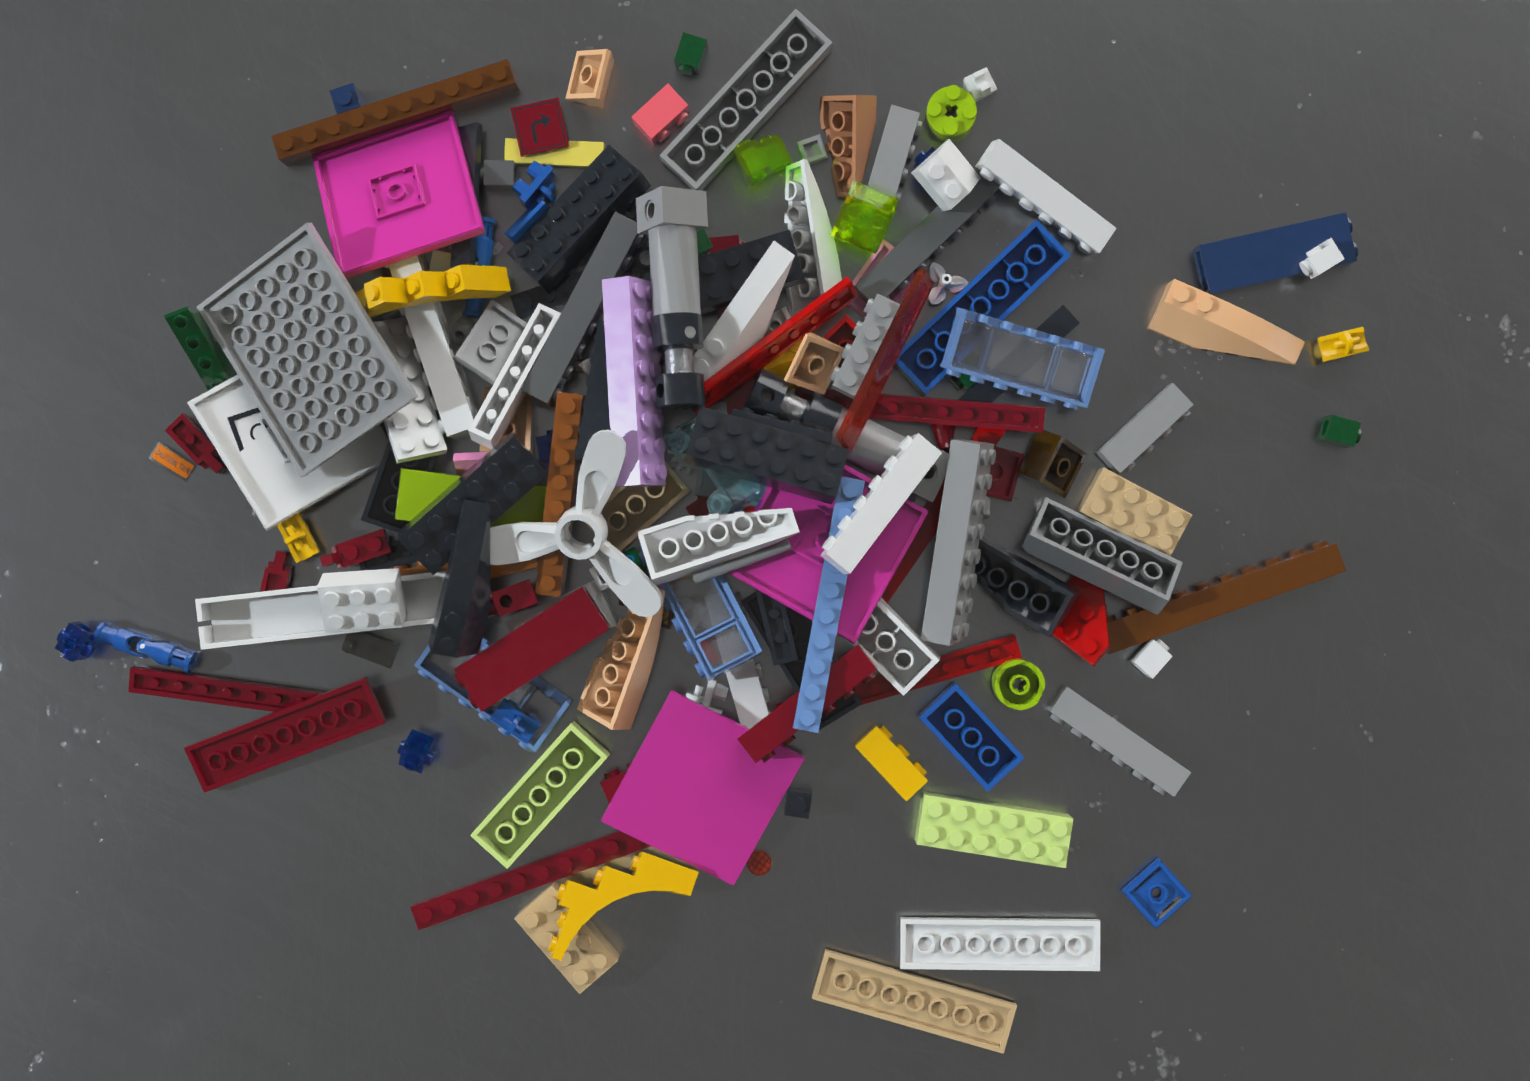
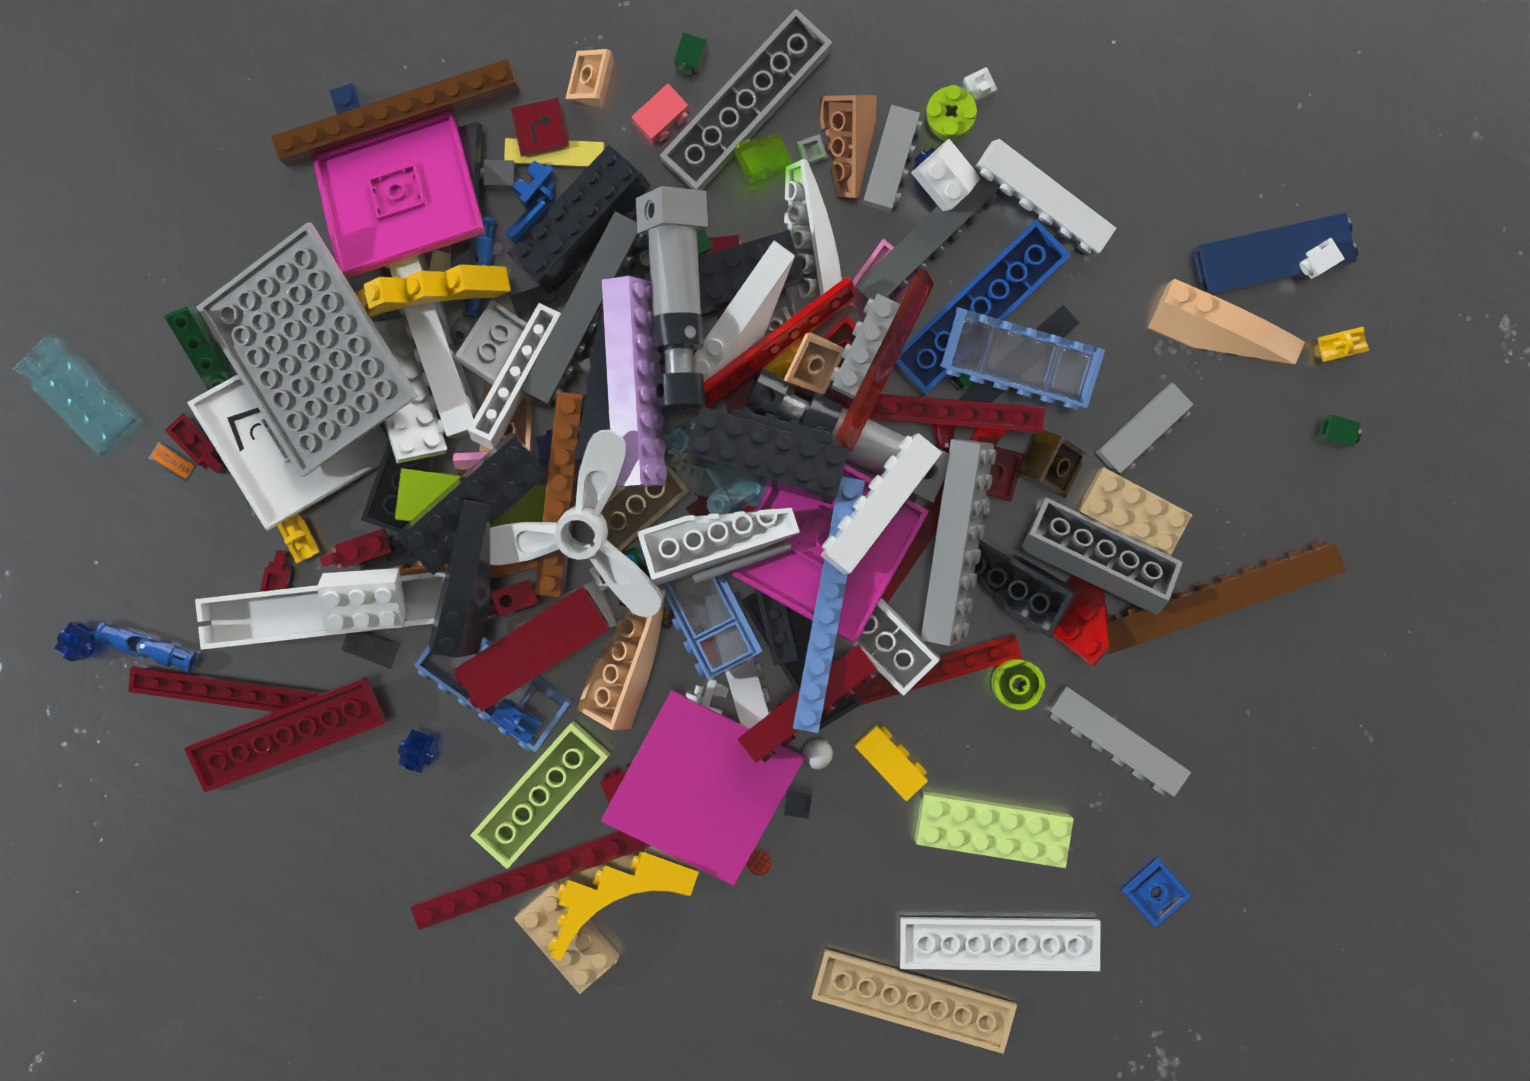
clear neon green brick [830,180,899,254] -> none
blue brick [917,682,1025,792] -> none
white plant [928,262,969,305] -> none
white brick [1129,639,1173,679] -> none
none -> clear light blue hinge [13,334,136,455]
none -> white piece [802,738,833,770]

